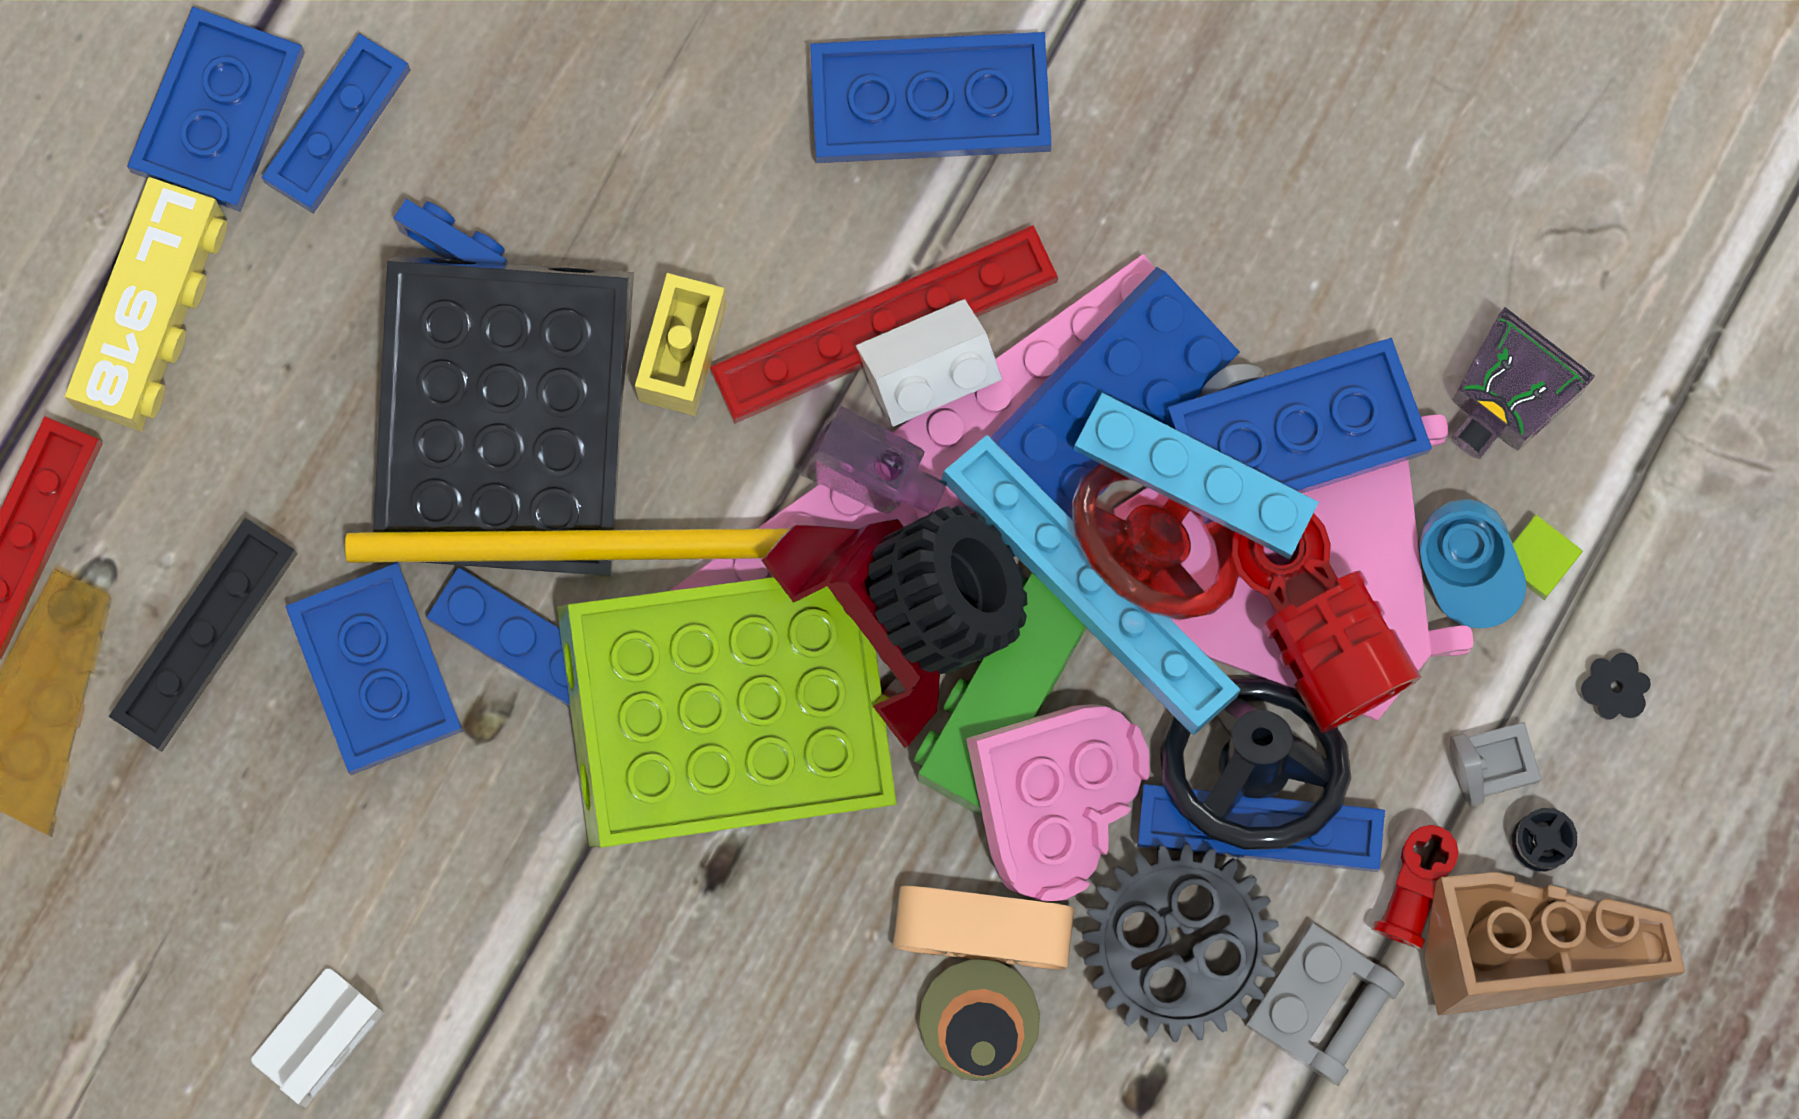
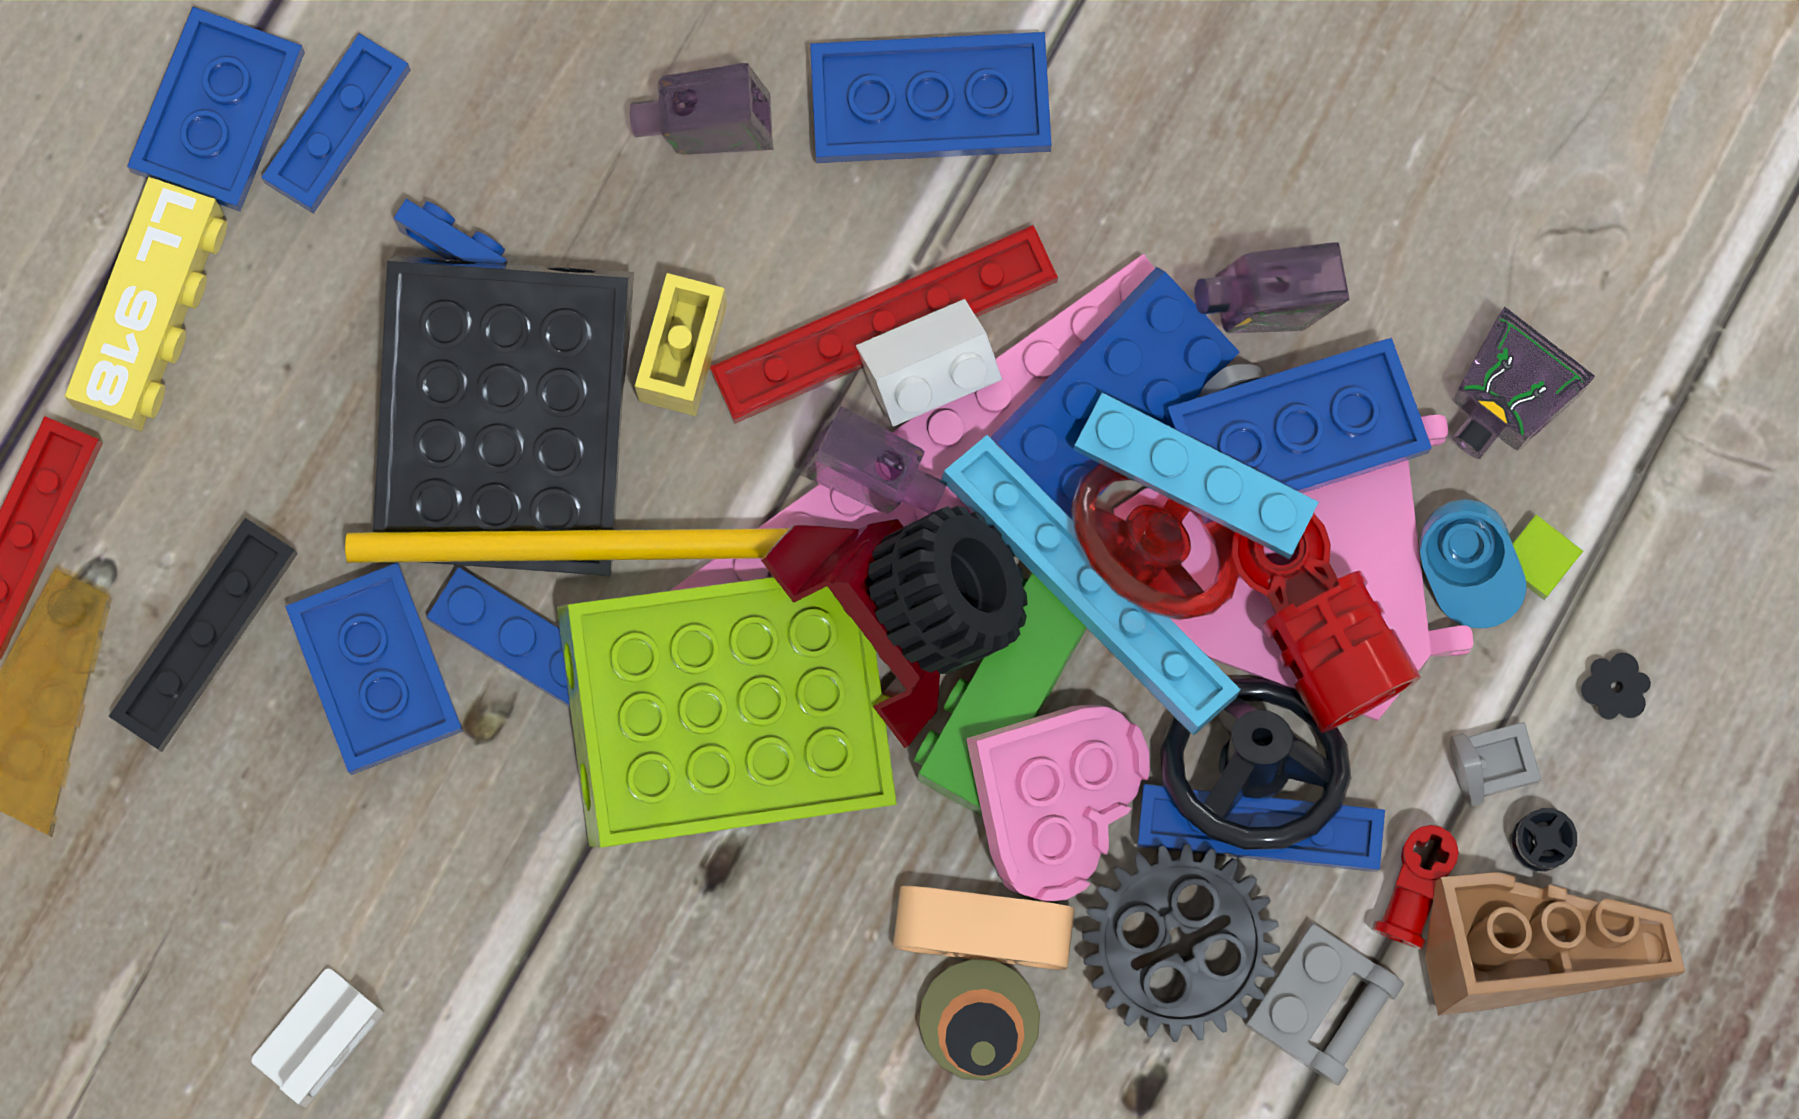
none -> clear purple torso [630,63,773,155]
none -> clear purple torso [1194,242,1350,334]

